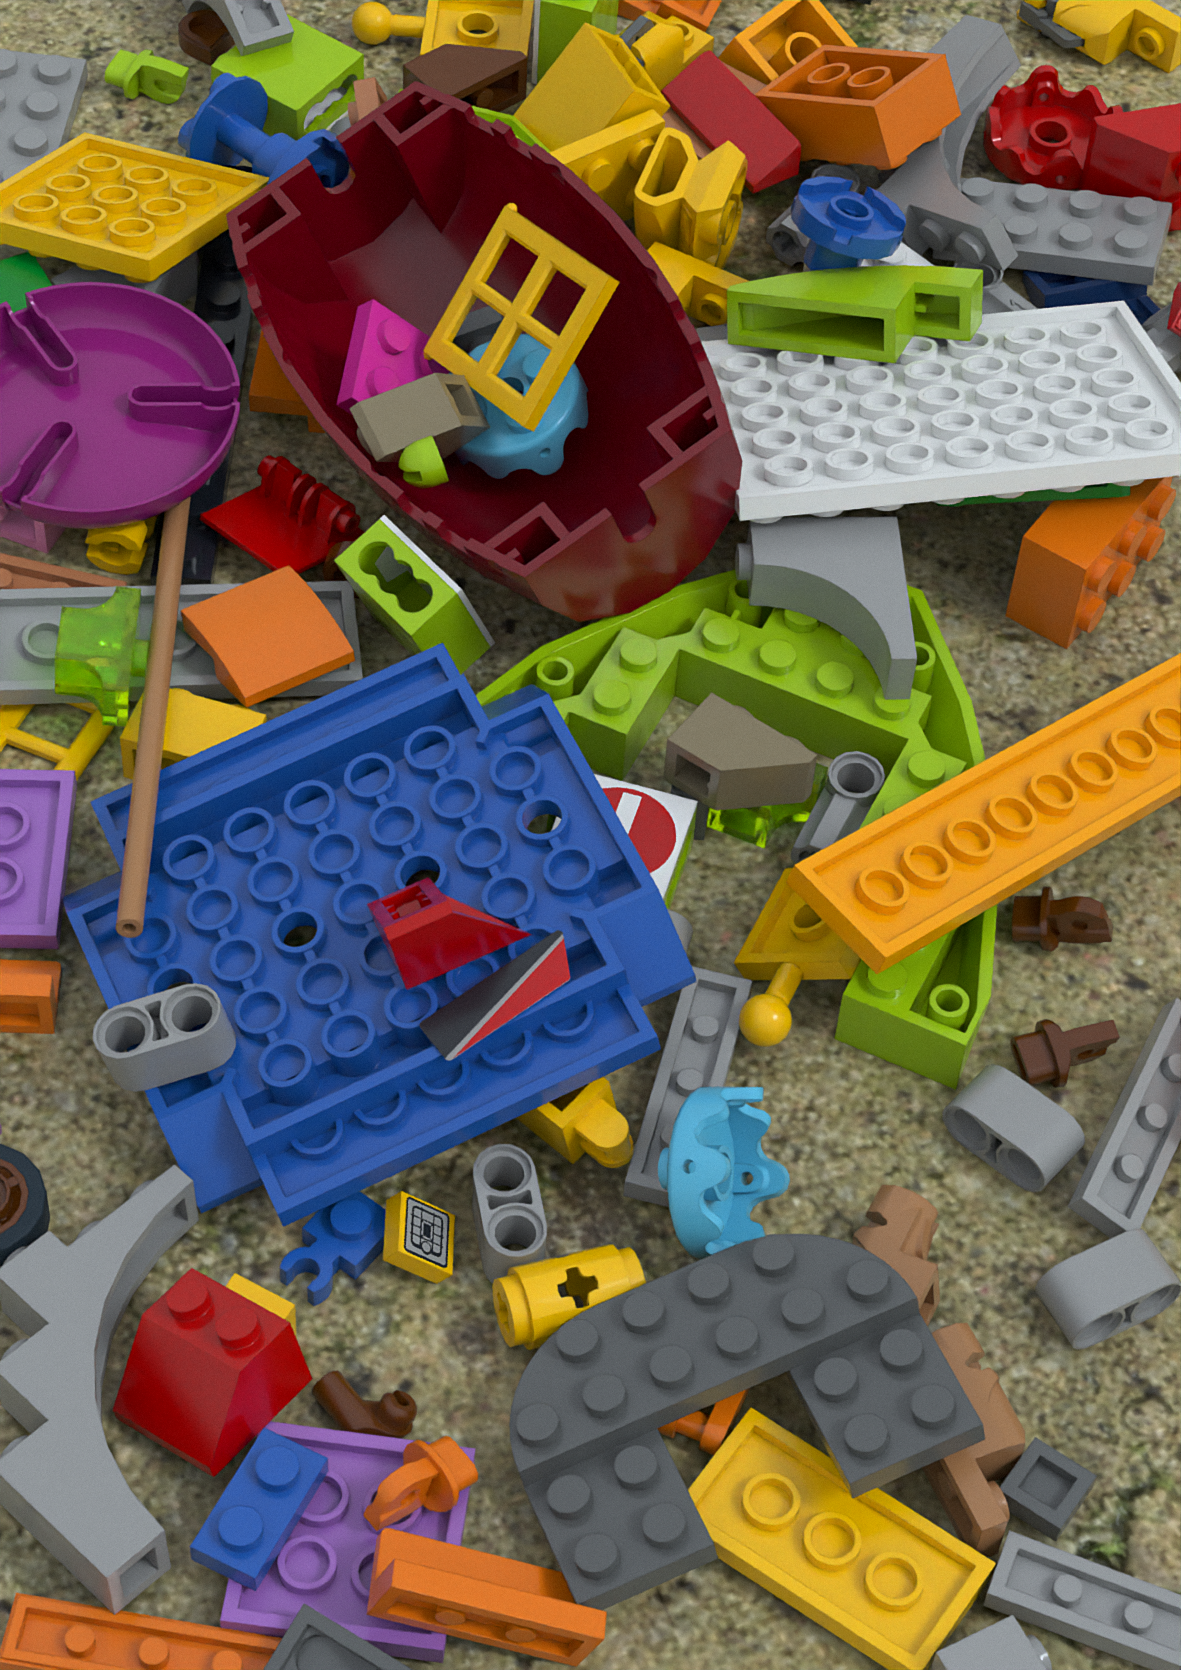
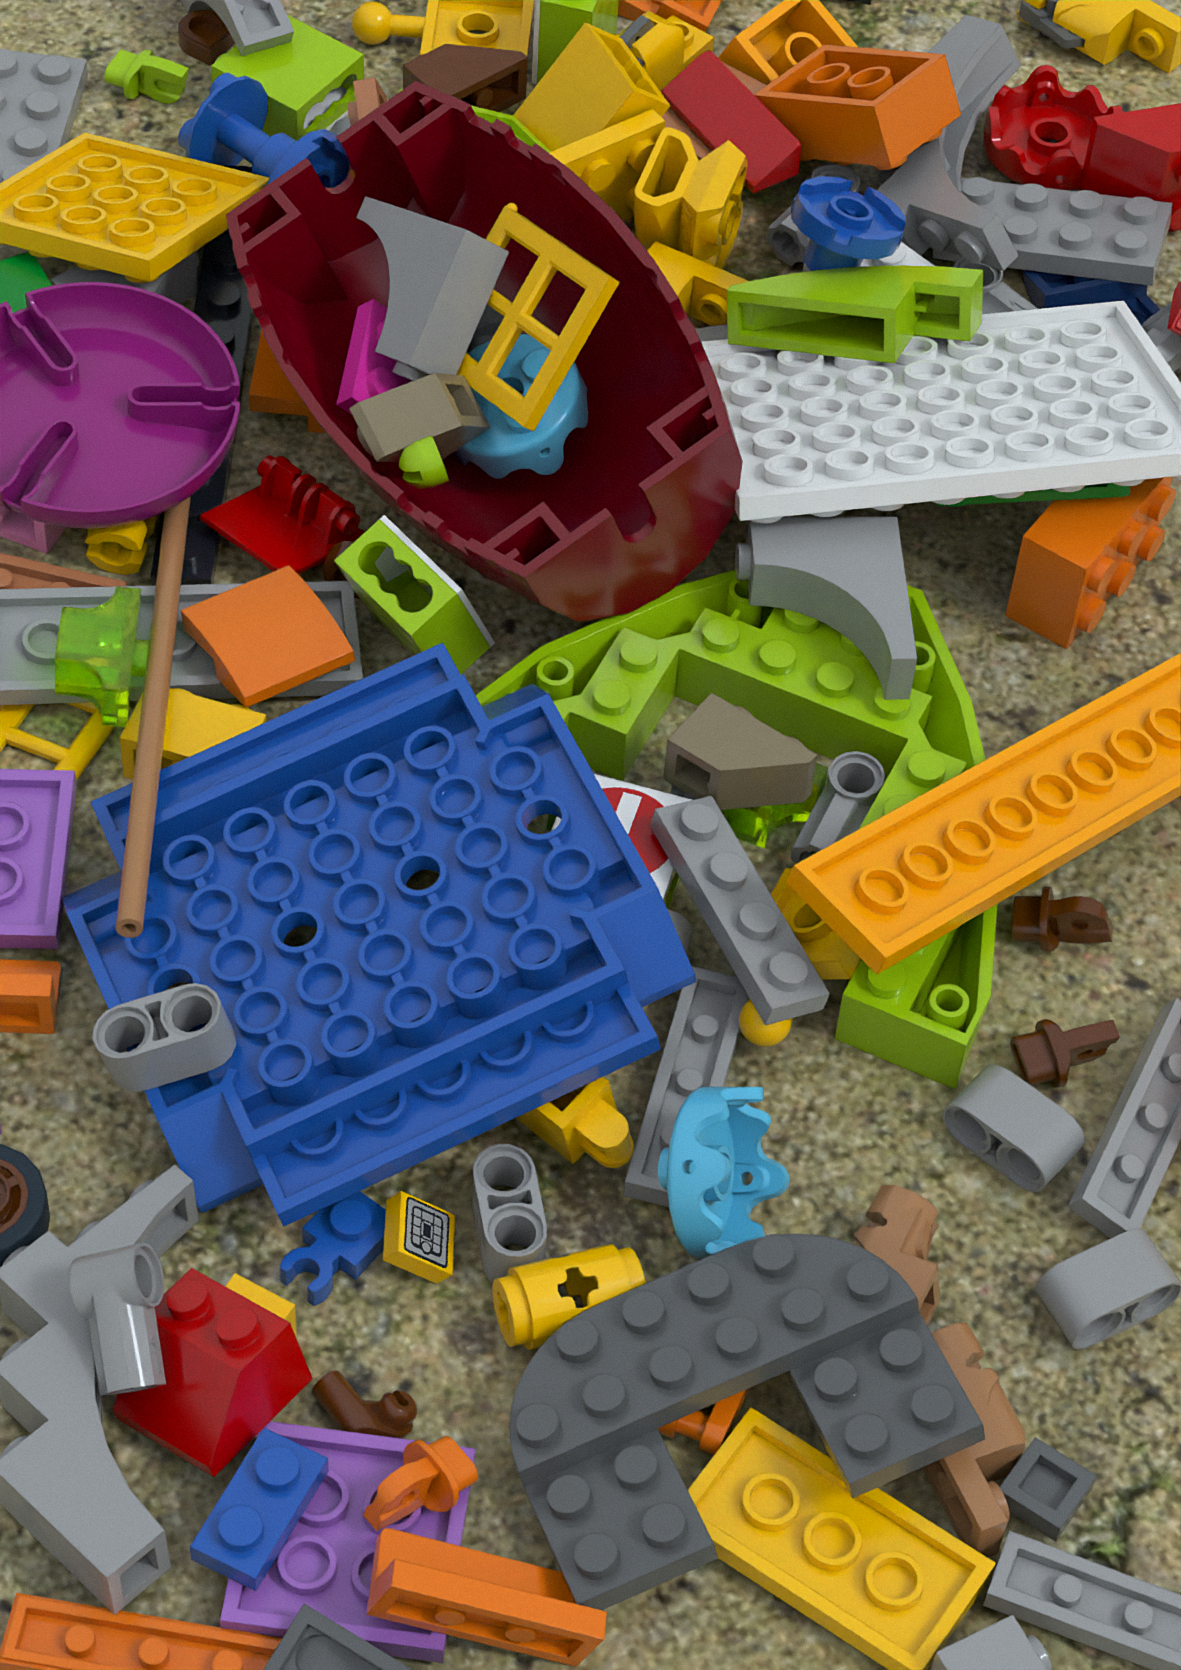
red slope [367,877,532,990] -> none
sticker [420,930,570,1061] -> none
none -> light grey piece [69,1242,166,1396]
none -> light grey arch [356,196,509,381]
none -> light grey plate [650,796,830,1025]

